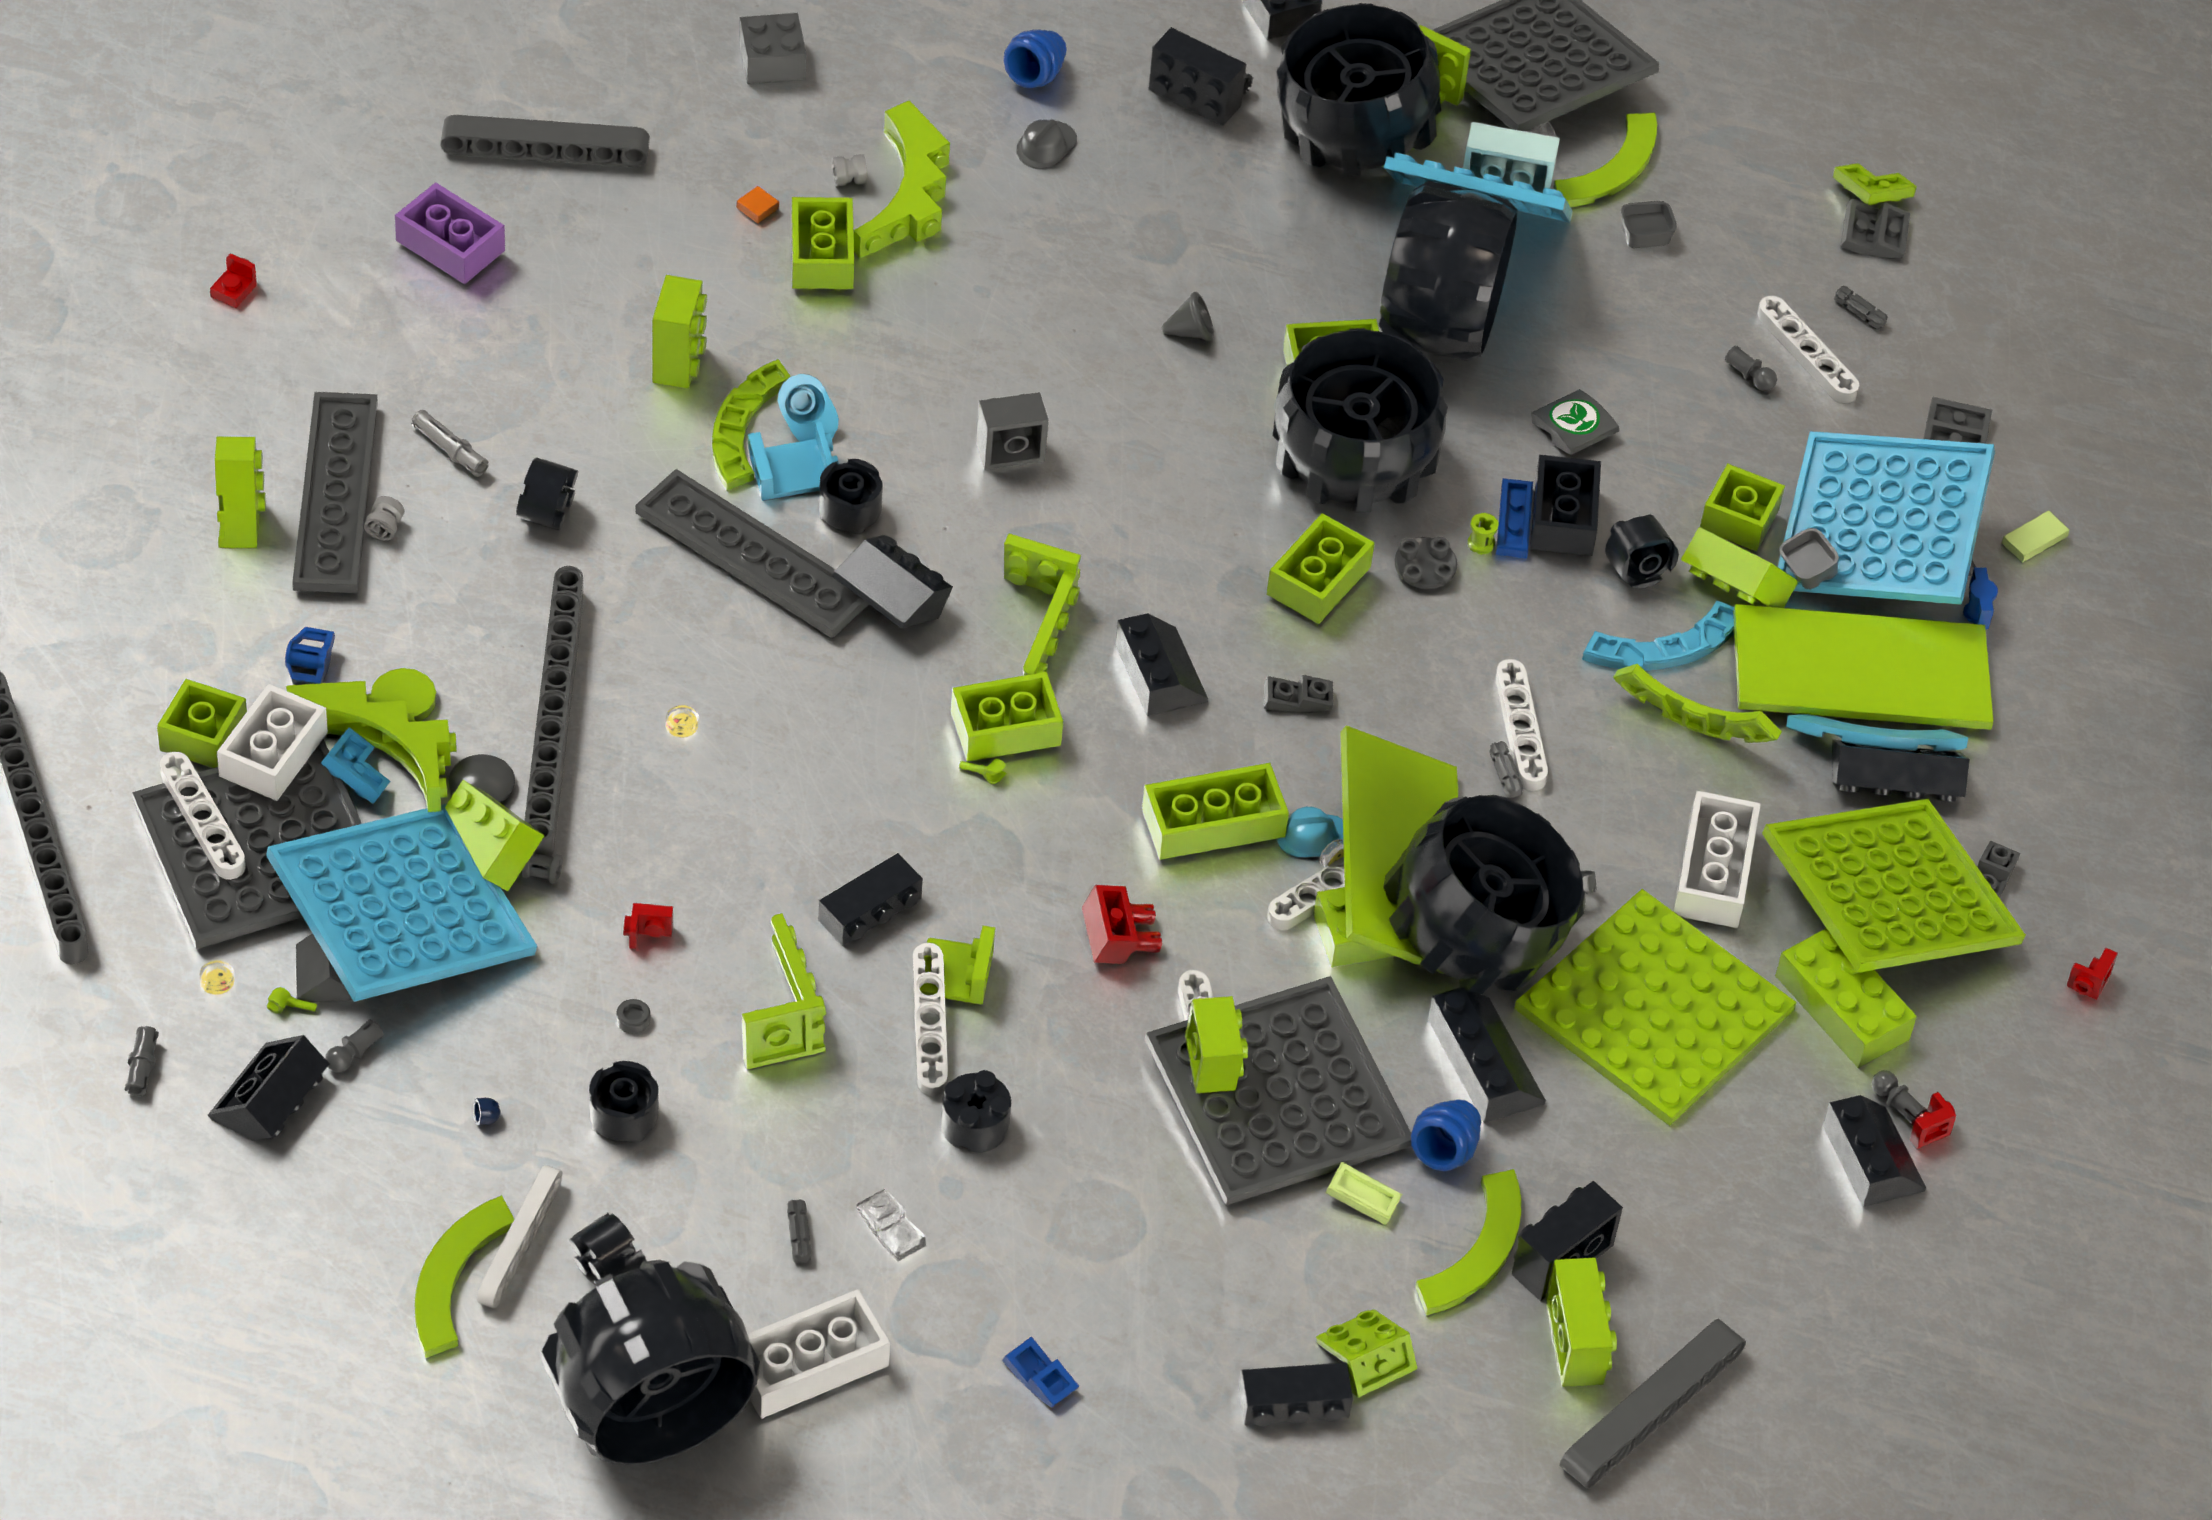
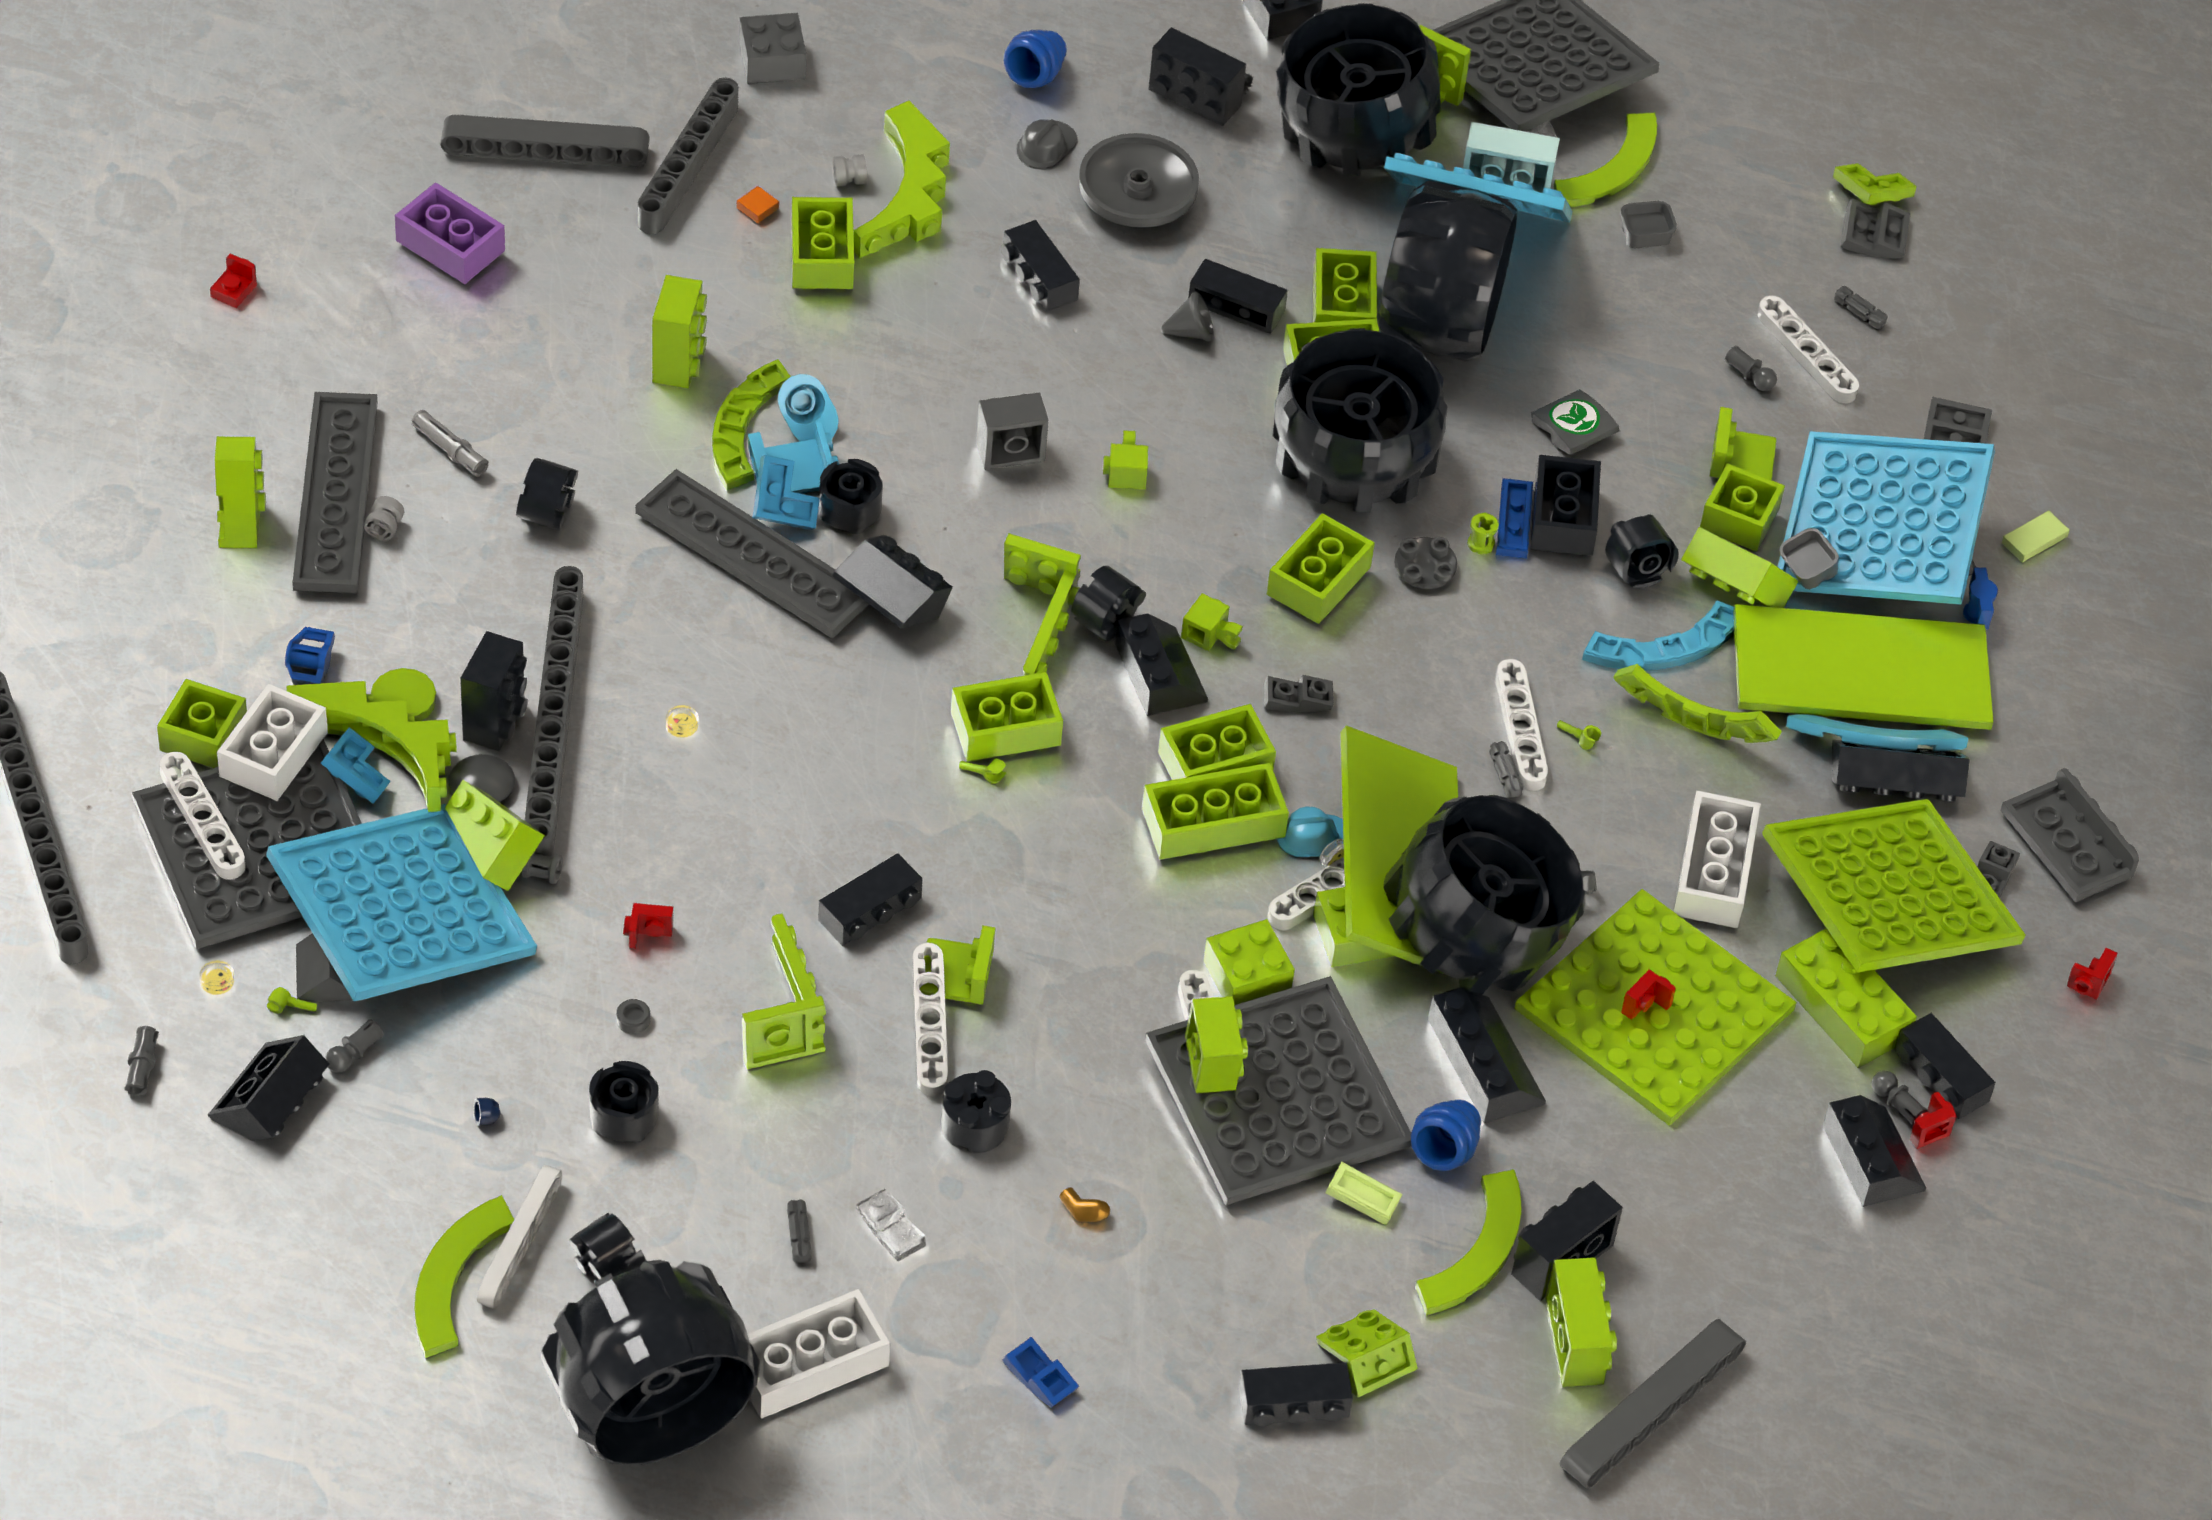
red brick [1081,885,1162,964] -> none
none -> black brick [460,631,528,751]
none -> dark grey beam [638,77,739,234]
none -> dark azure plate [752,455,820,530]
none -> black brick [1001,220,1080,312]
none -> pearl gold arm [1059,1187,1110,1222]
none -> black brick [1071,565,1146,641]
none -> dark grey dish [1079,133,1199,227]
none -> lime brick [1103,430,1148,490]
none -> lime brick [1158,703,1276,780]
none -> lime brick [1181,593,1243,651]
none -> black brick [1188,259,1288,334]
none -> lime brick [1203,919,1295,1005]
none -> lime brick [1313,248,1377,322]
none -> lime hand [1557,720,1601,750]
none -> red bracket [1621,969,1676,1020]
none -> lime bracket [1709,407,1777,480]
none -> black brick [1895,1013,1996,1119]
none -> dark grey bracket [2000,768,2139,903]

